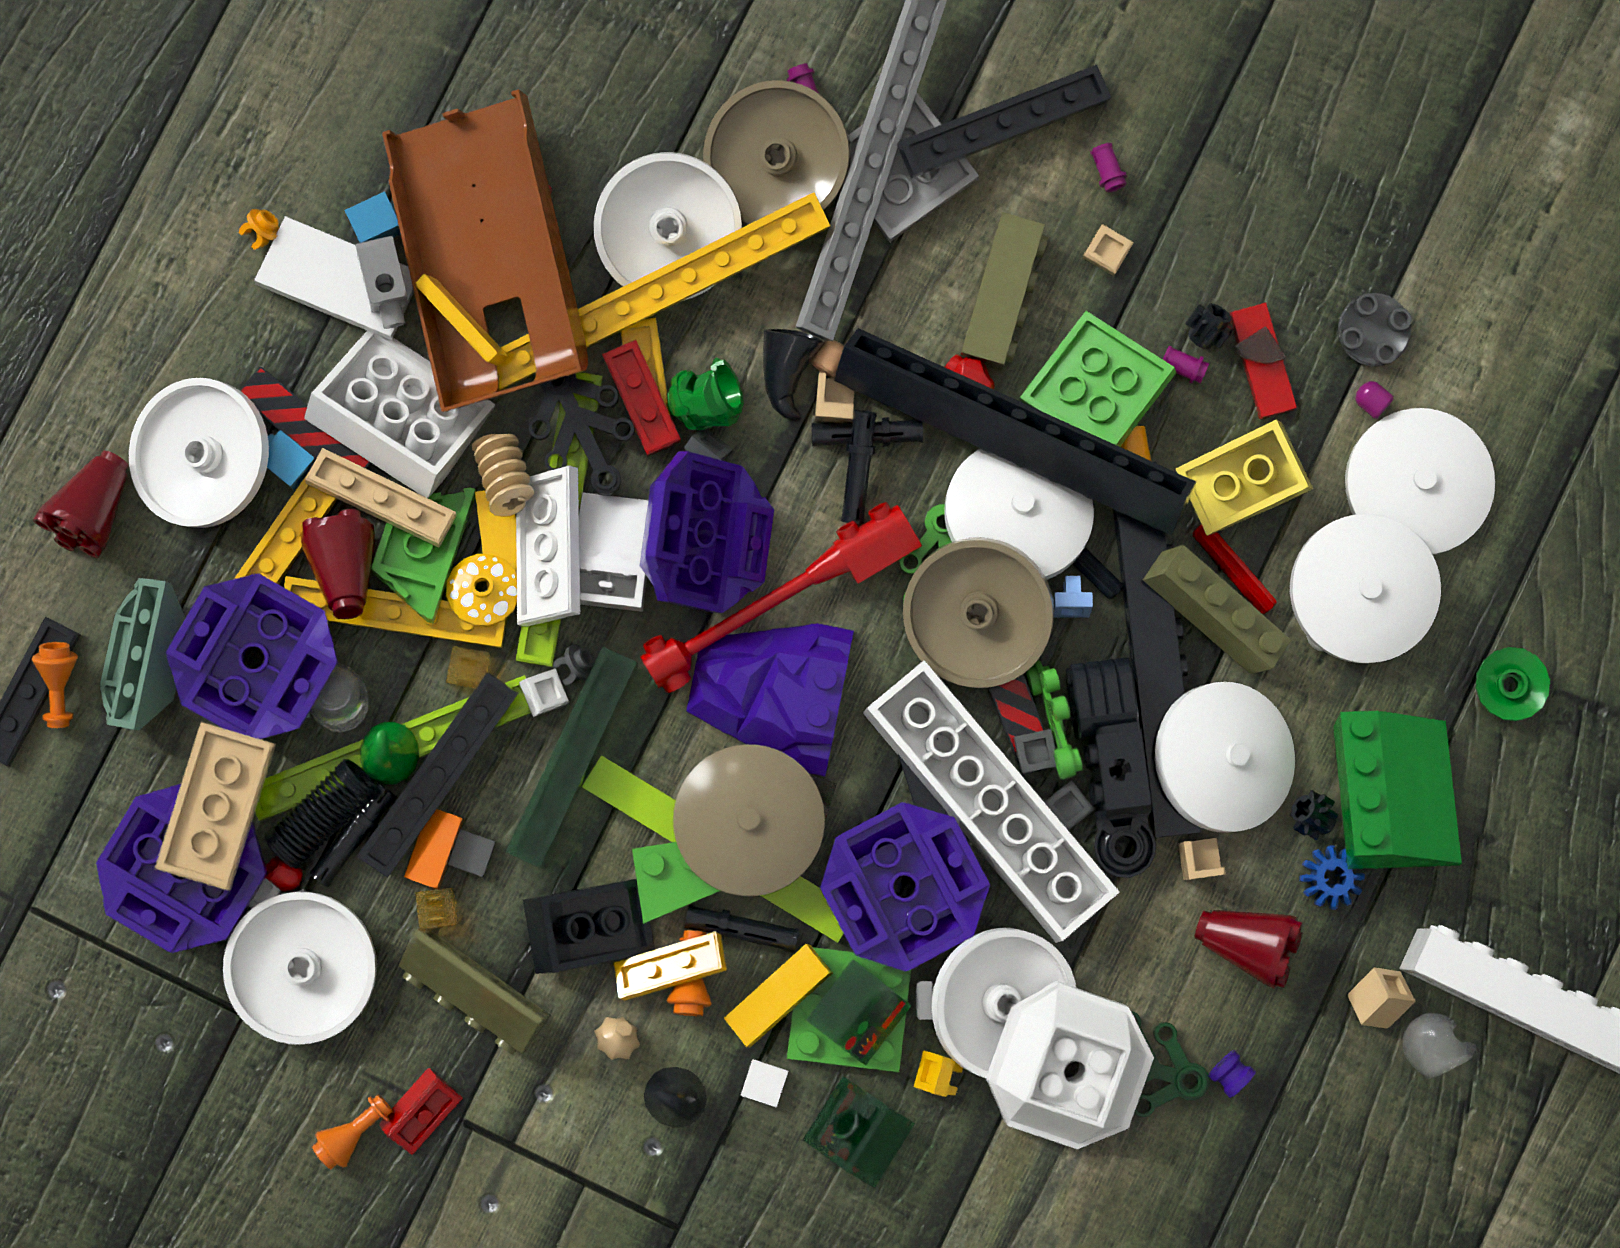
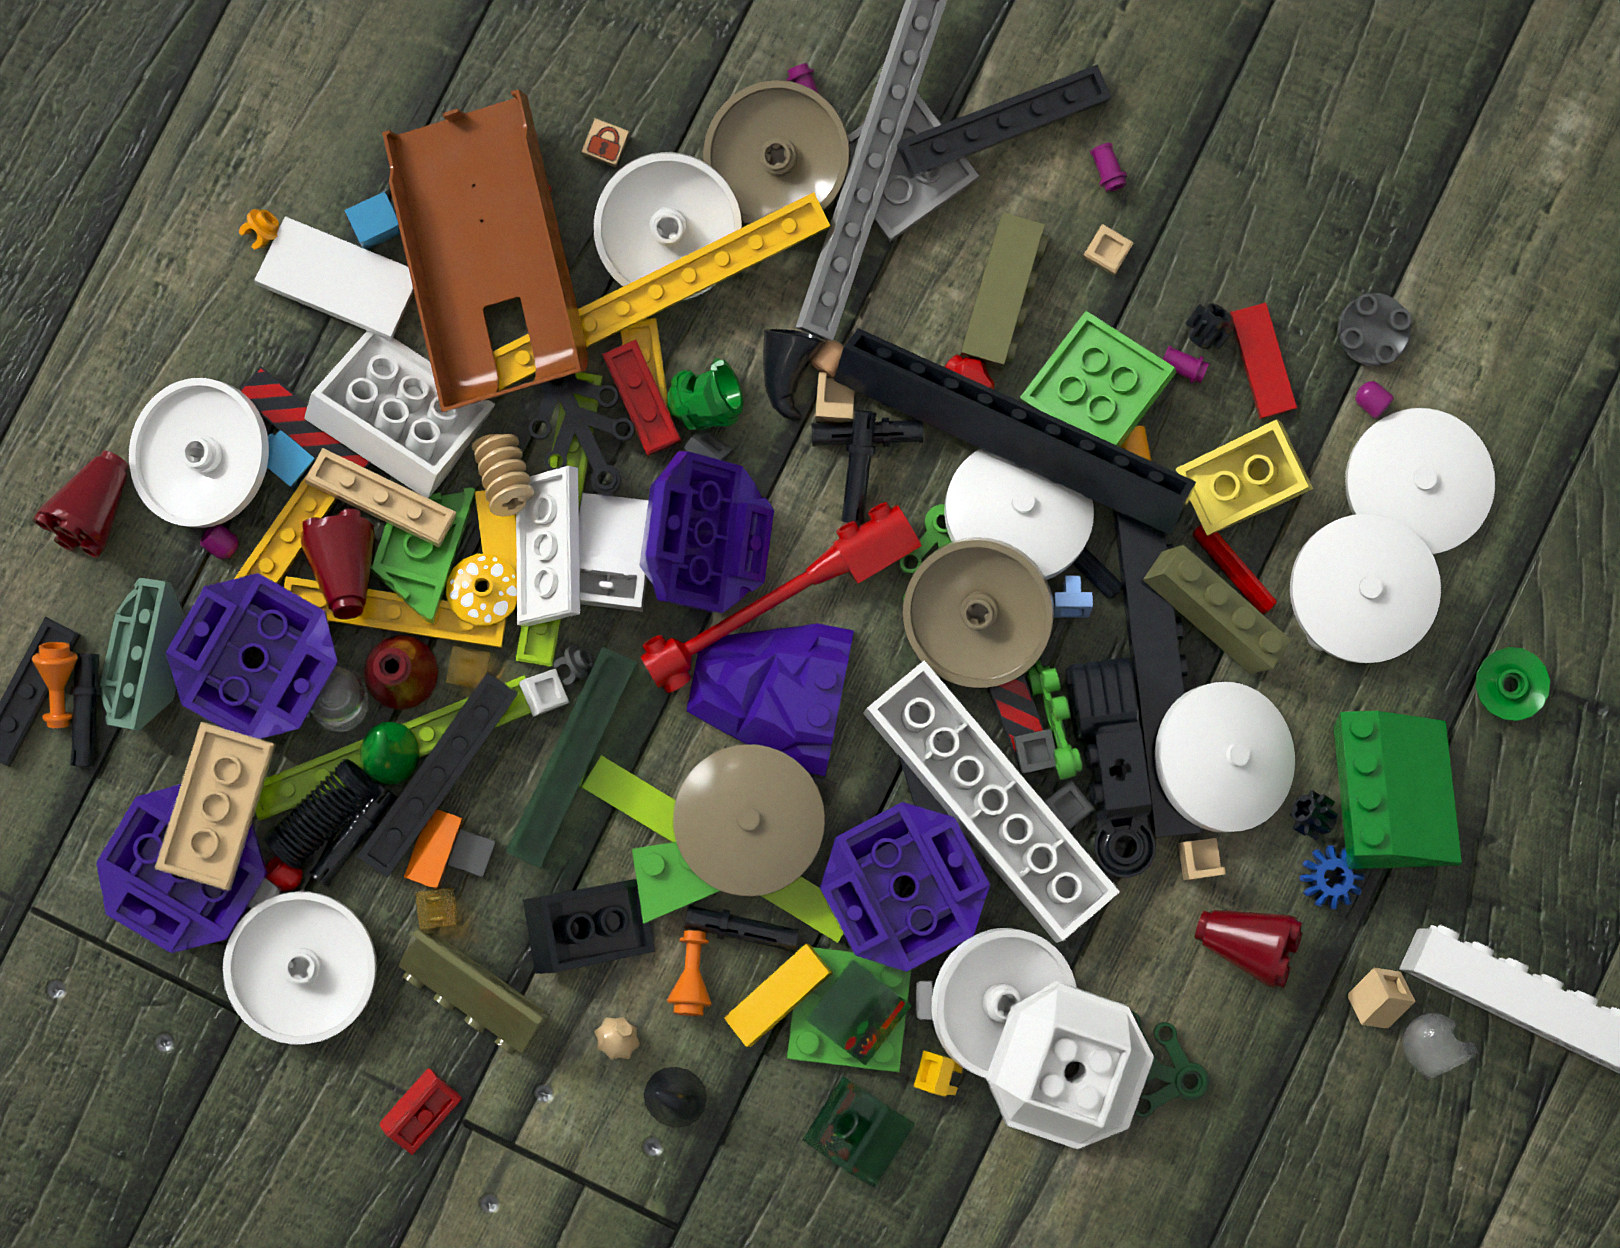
orange piece [312,1094,393,1170] -> none
light grey torso [355,236,408,329] -> none
yellow tile [416,274,509,366] -> none
tile [614,932,727,1001] -> none
white tile [741,1059,788,1107] -> none
dark purple wheel [1208,1050,1256,1098] -> none
clear smoke tile [1233,326,1286,364] -> none
none -> black pin [70,653,101,767]
none -> magenta piece [200,524,239,560]
none -> dark red cone [363,635,439,710]
none -> tile [581,118,630,168]

